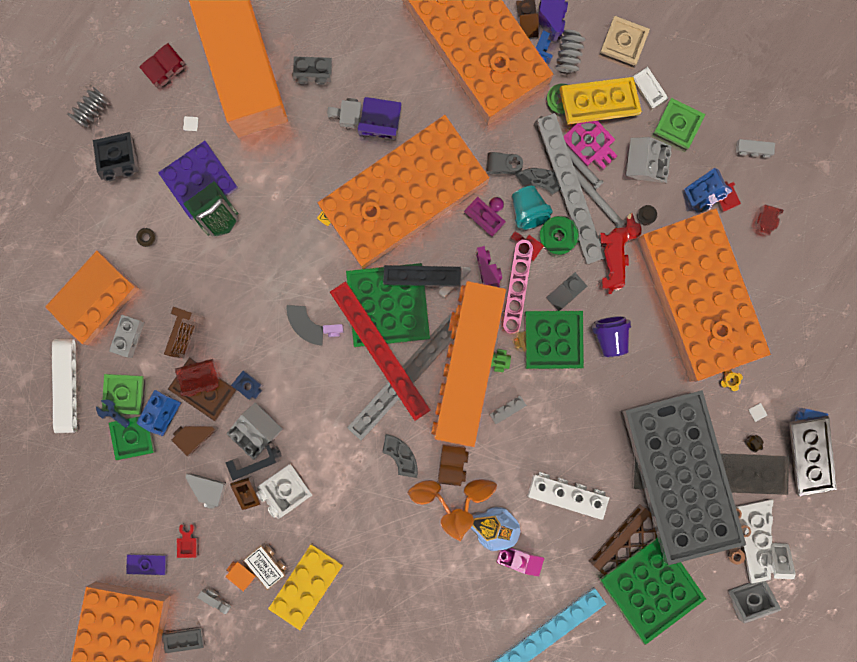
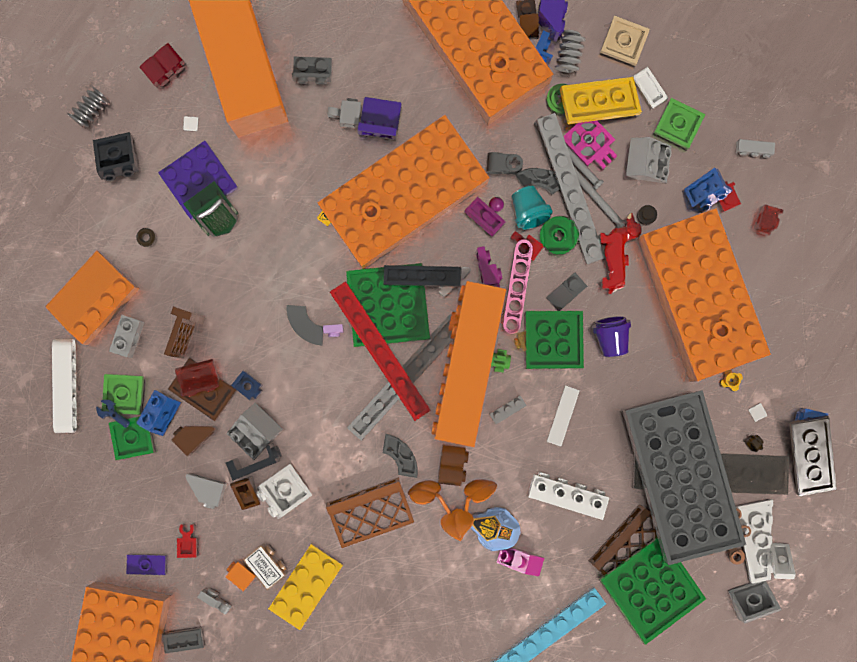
none -> dark orange fence [326,477,414,548]
none -> white sticker [547,386,580,446]

